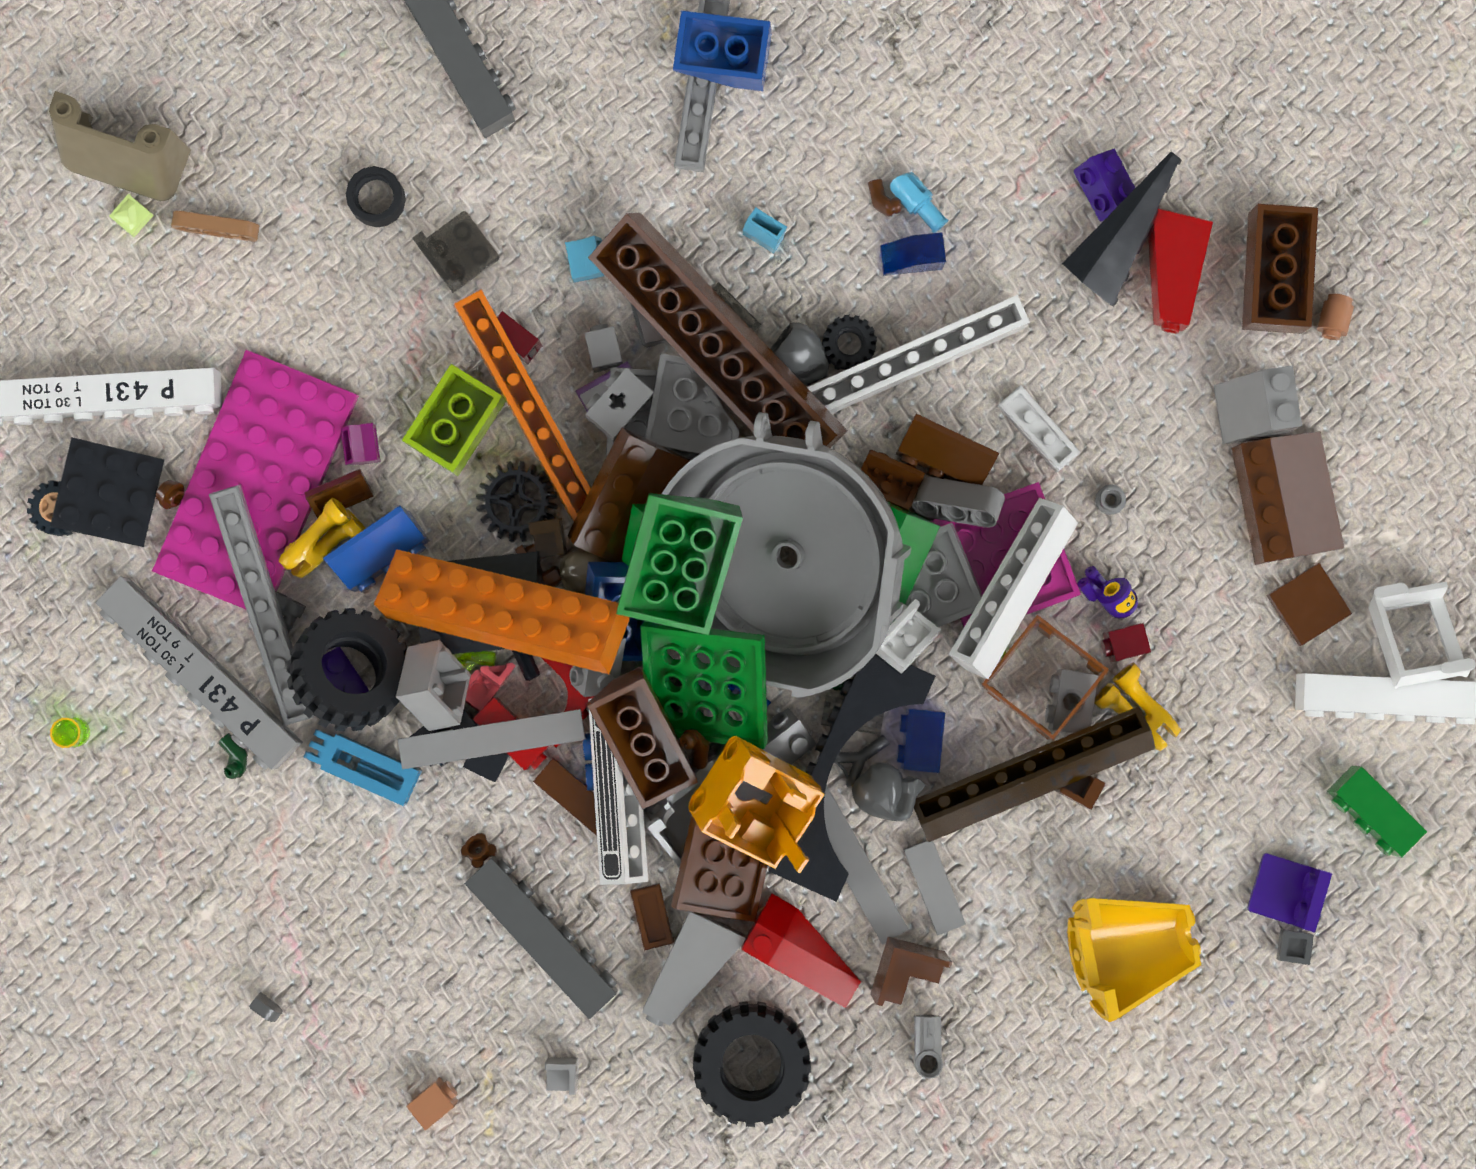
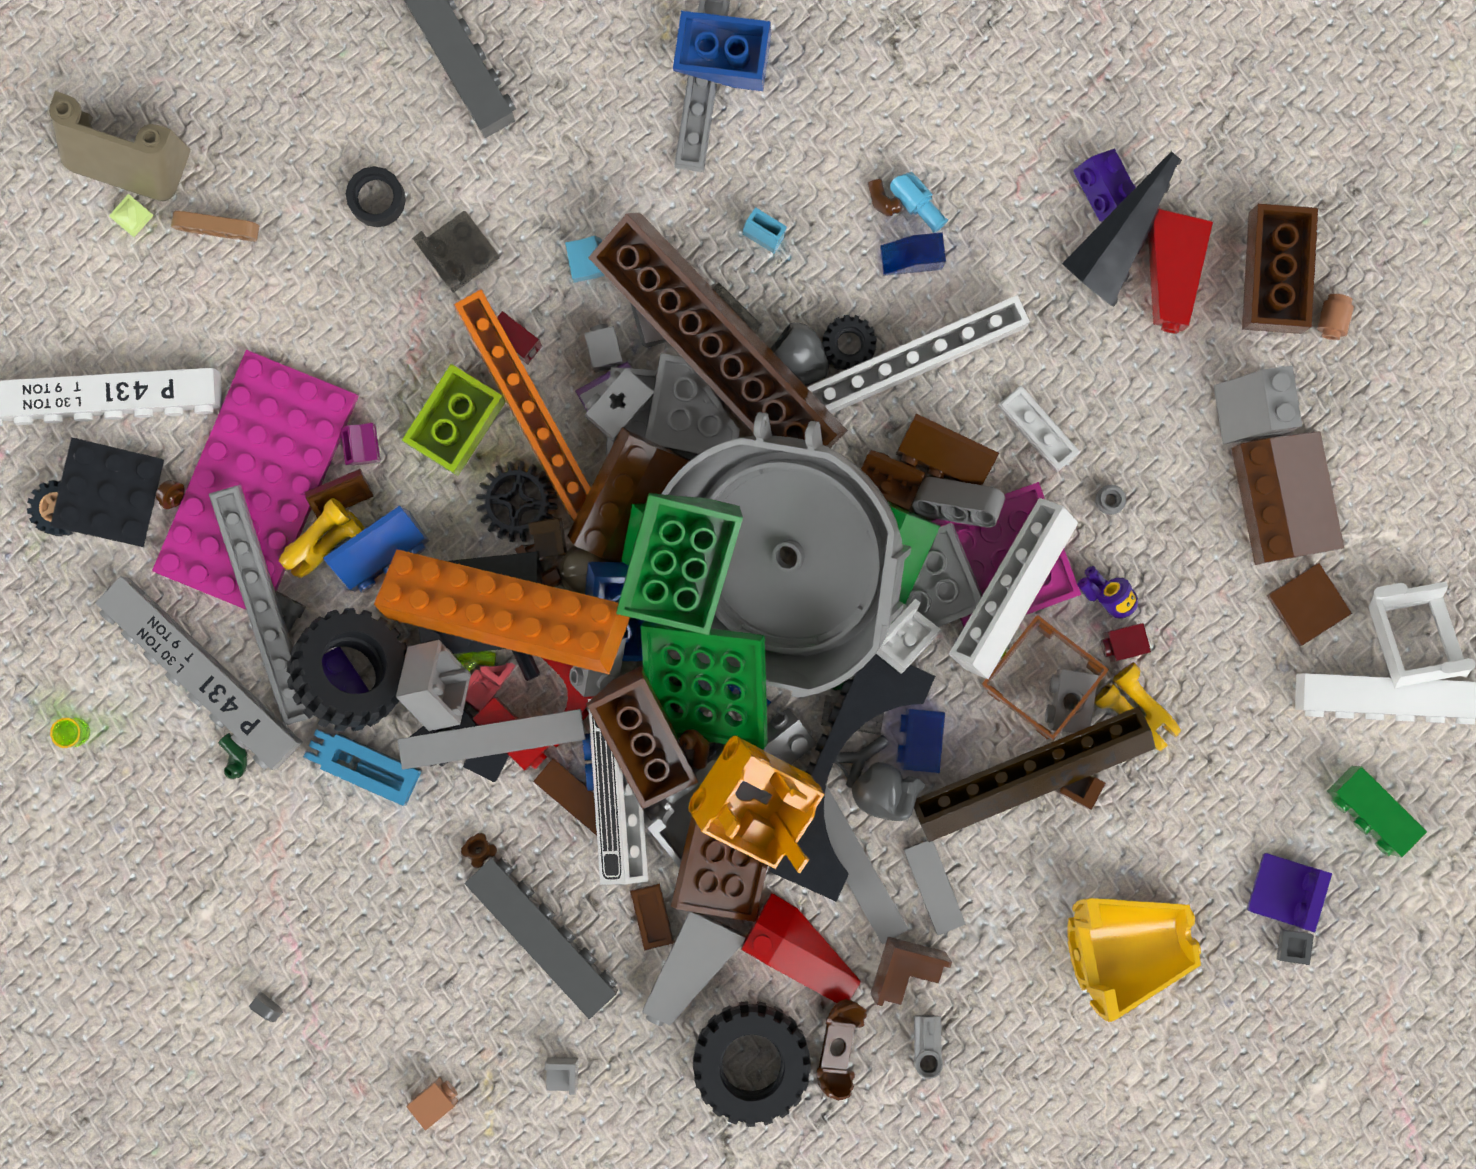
none -> reddish brown piece [816,999,867,1101]

